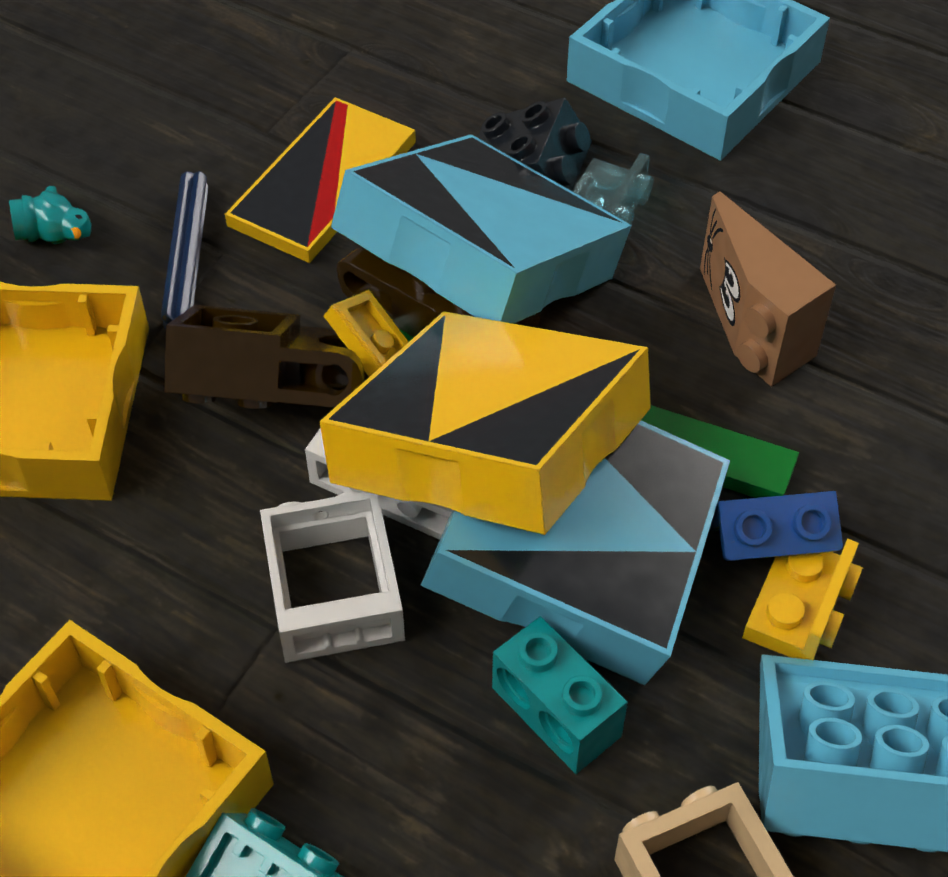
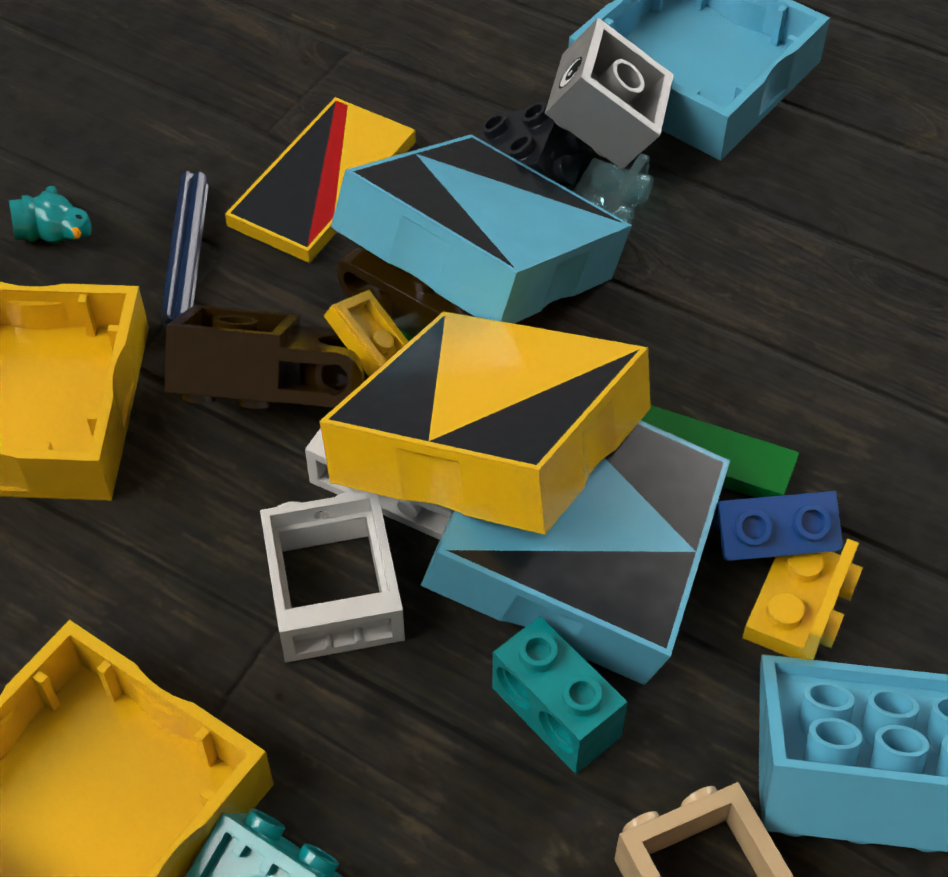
medium nougat slope [700,192,836,387] -> none
none -> light grey brick [545,18,674,169]

